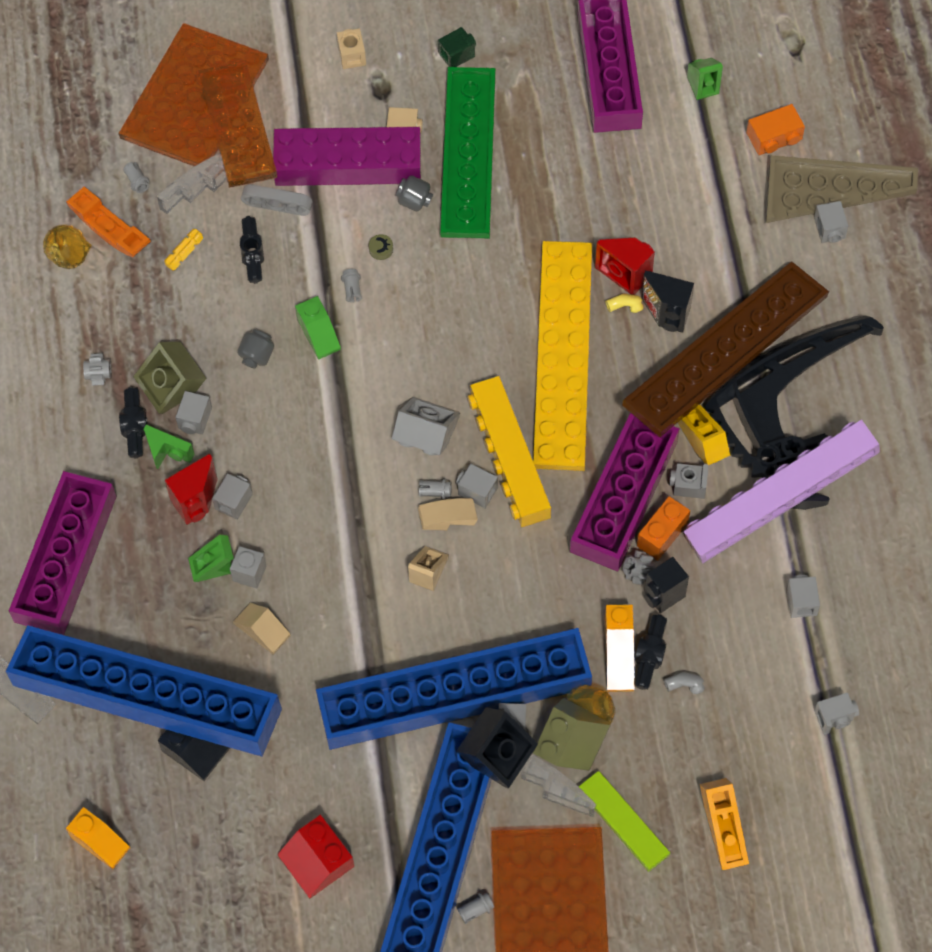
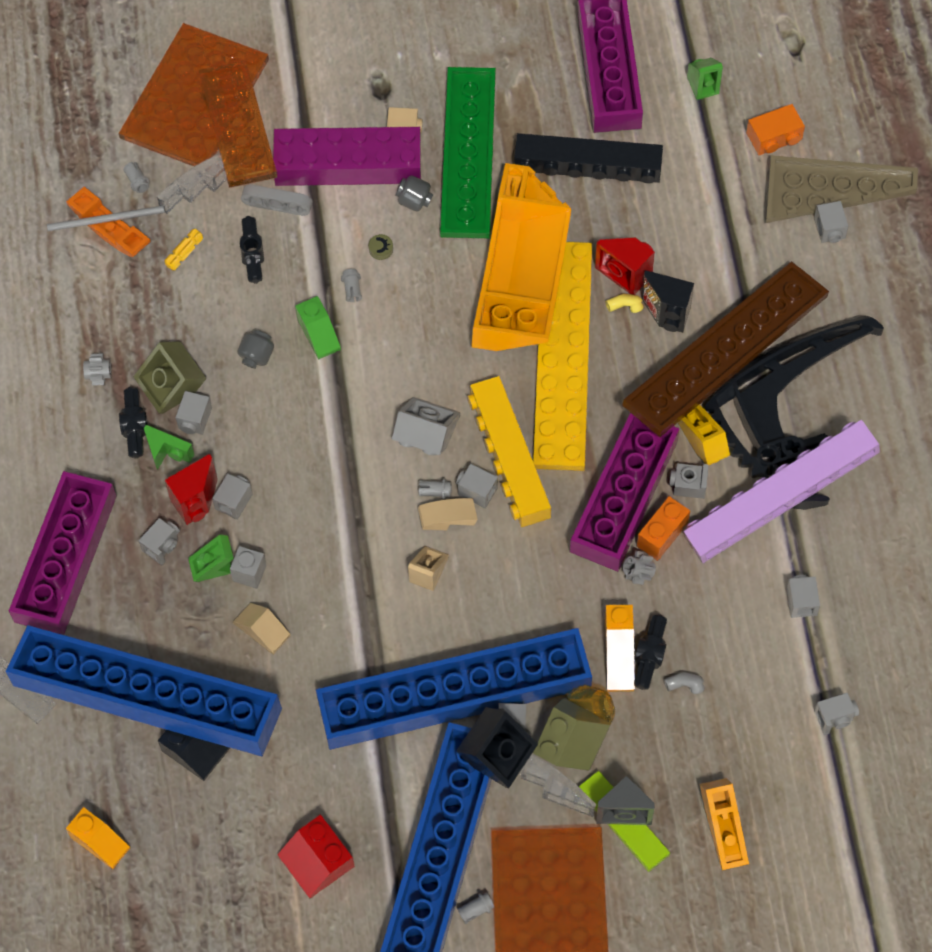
clear yellow hair [43,225,91,269] -> none
tan brick [336,28,366,69] -> none
clear green brick [438,27,476,67] -> none
black brick [644,557,689,614] -> none
none -> light grey axle [47,206,165,231]
none -> light grey brick [139,518,180,566]
none -> light orange slope [472,163,572,351]
none -> black brick [514,133,663,184]
none -> dark grey slope [596,776,655,825]

